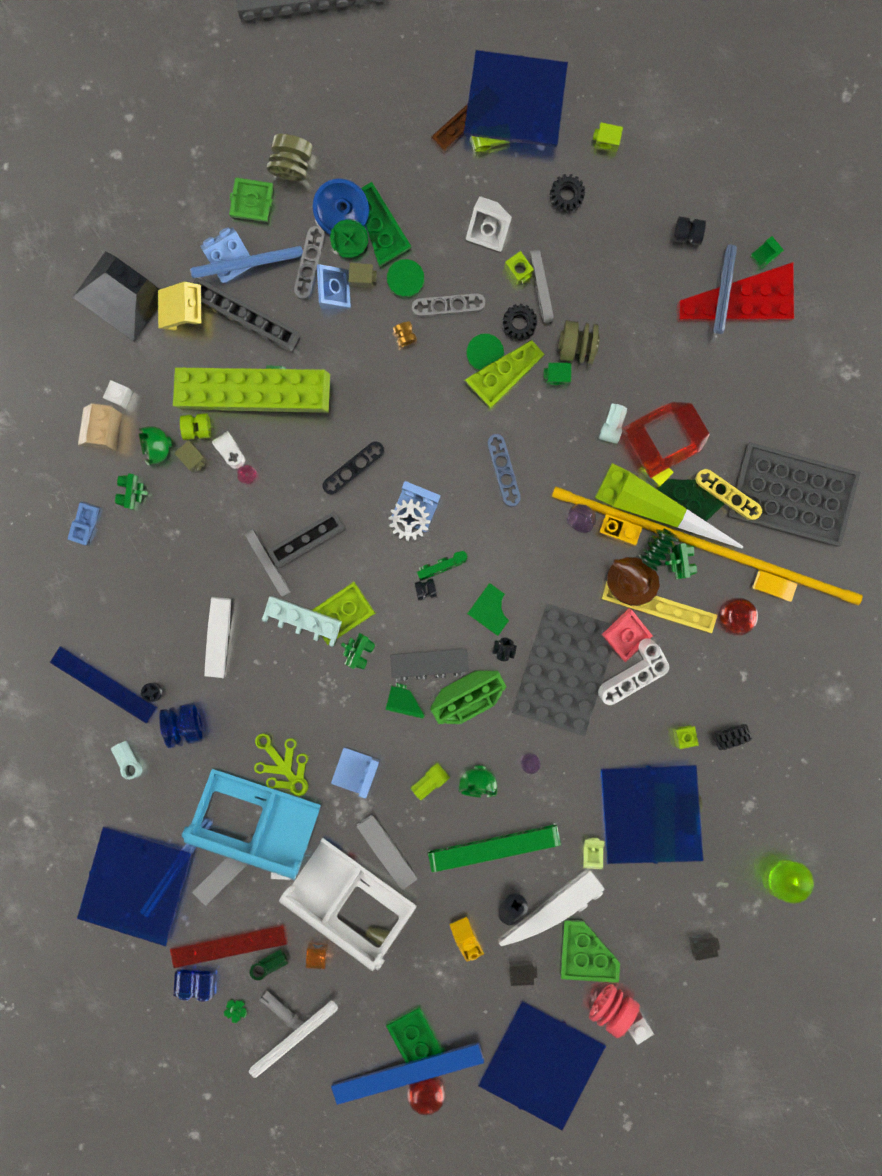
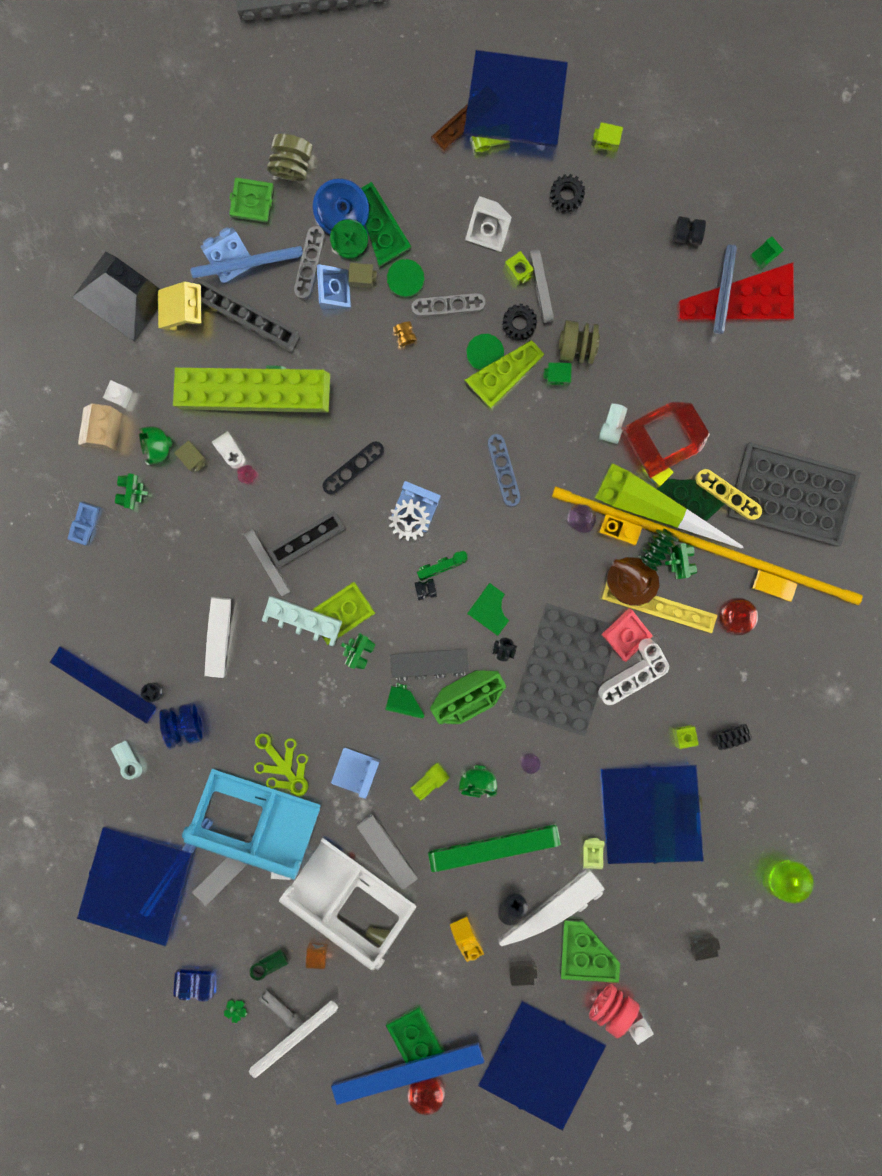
clear red tile [170,924,287,968] -> none
lime wheel [180,413,211,440] -> none

